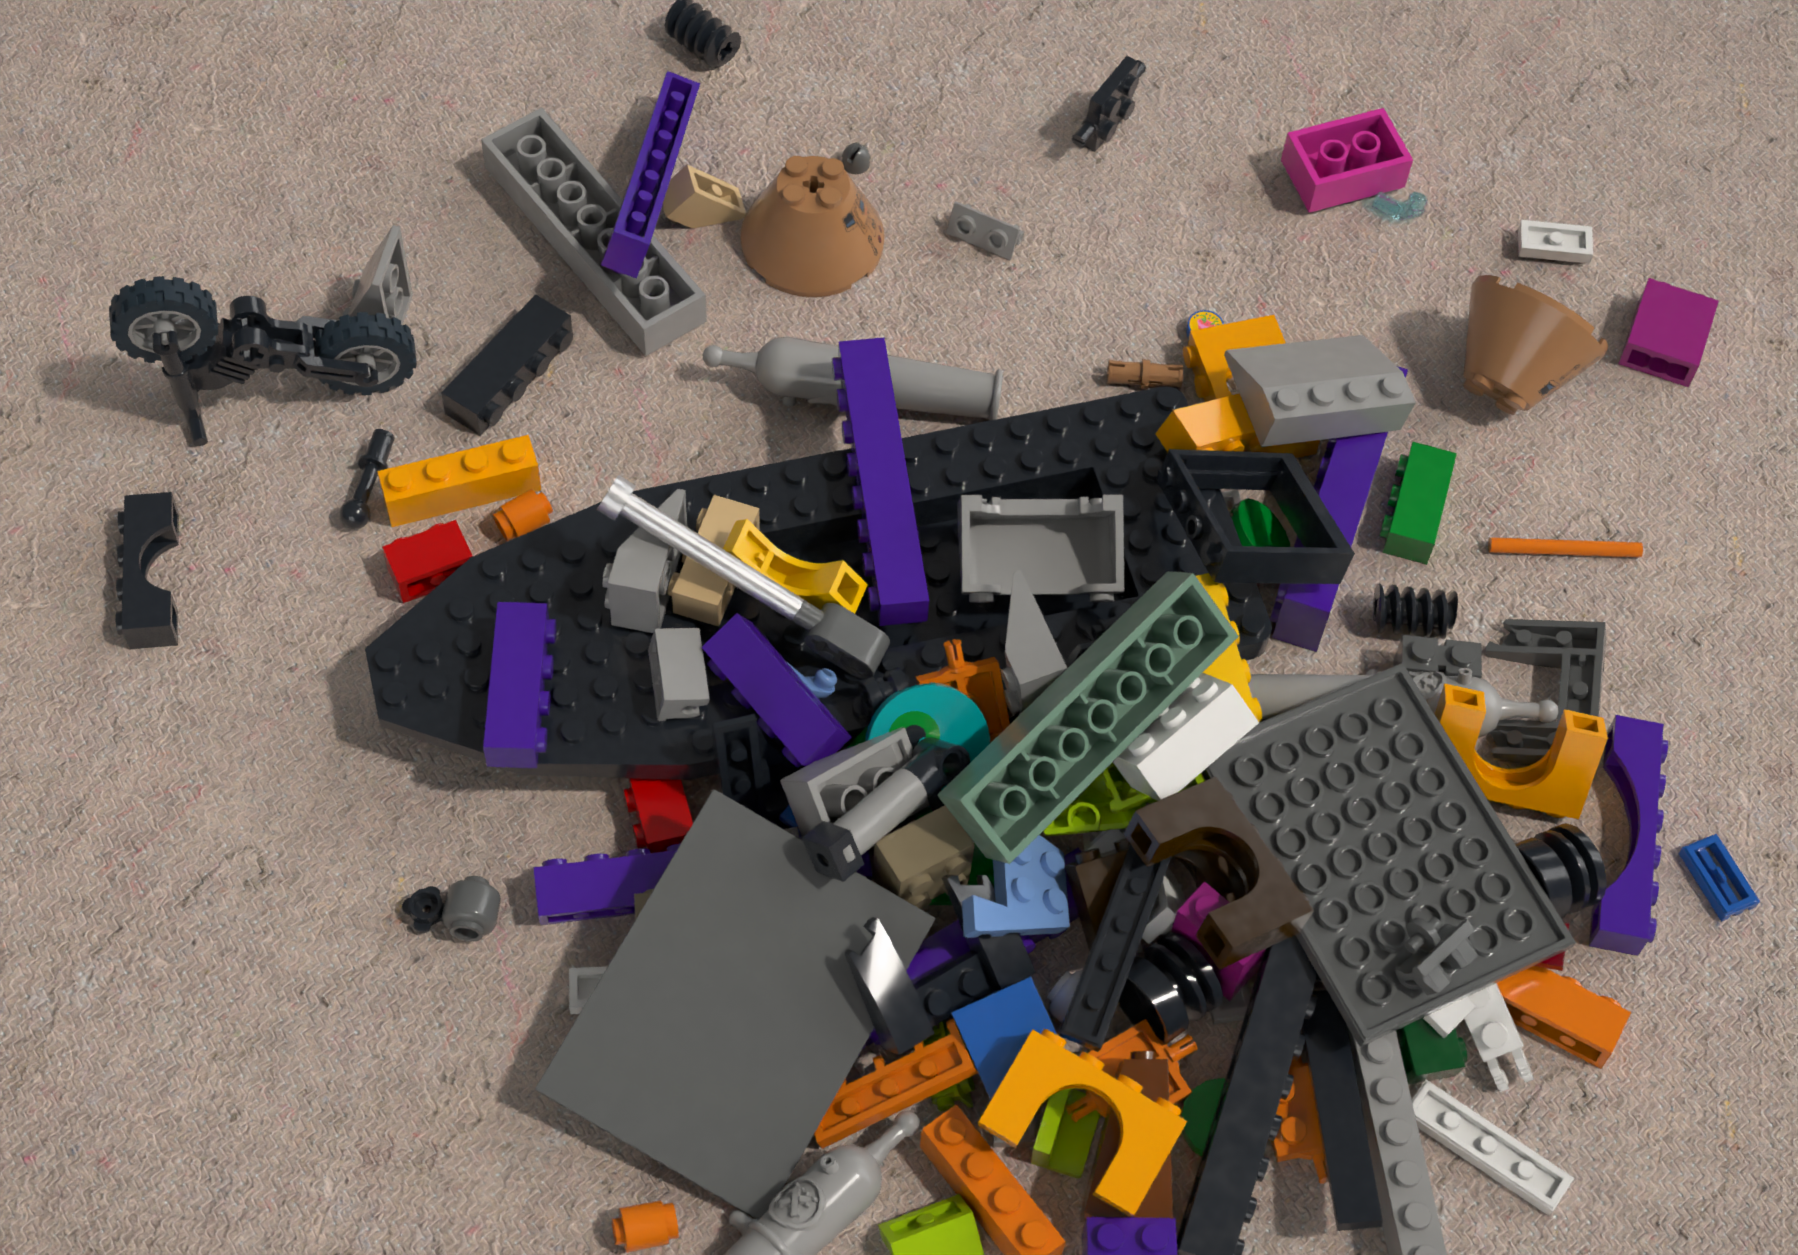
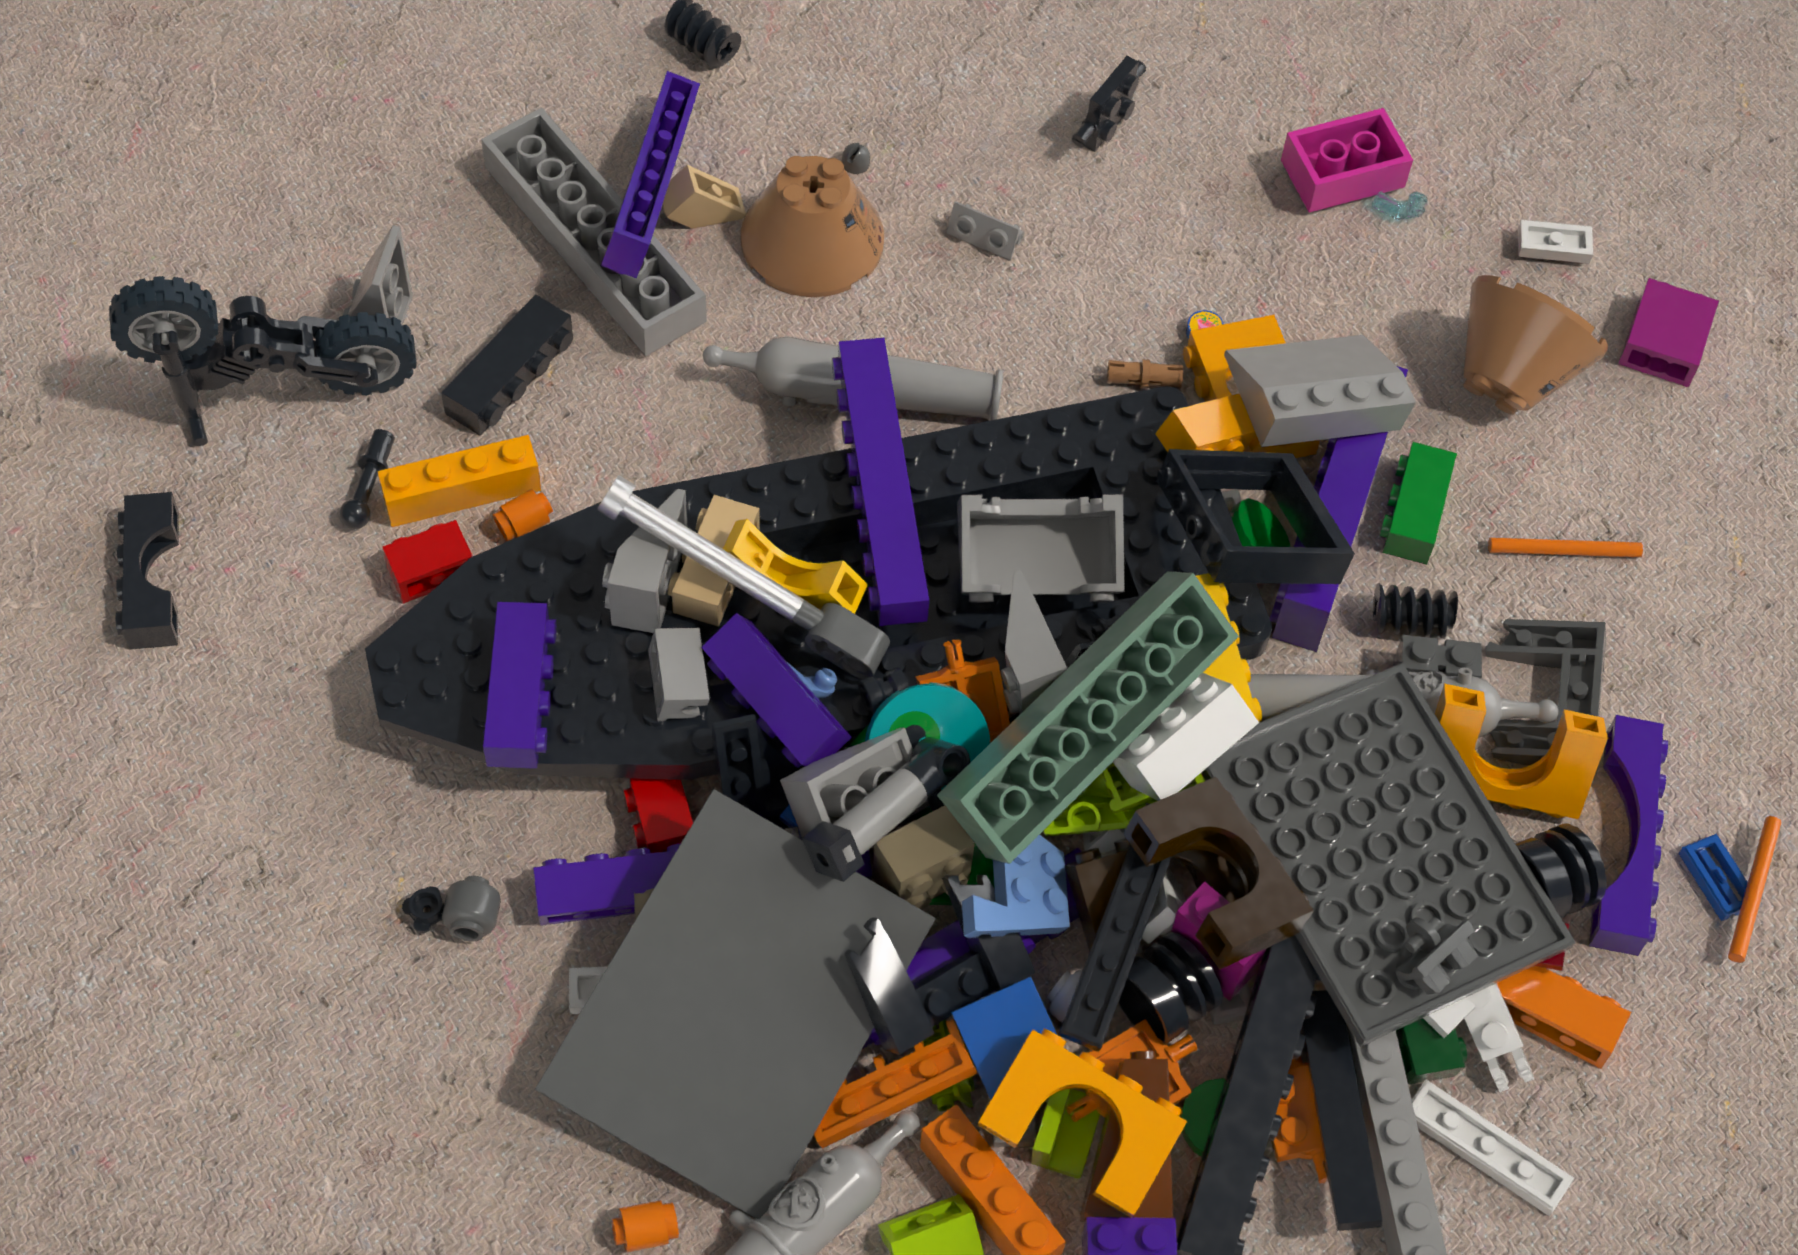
none -> orange bar [1728,816,1782,963]

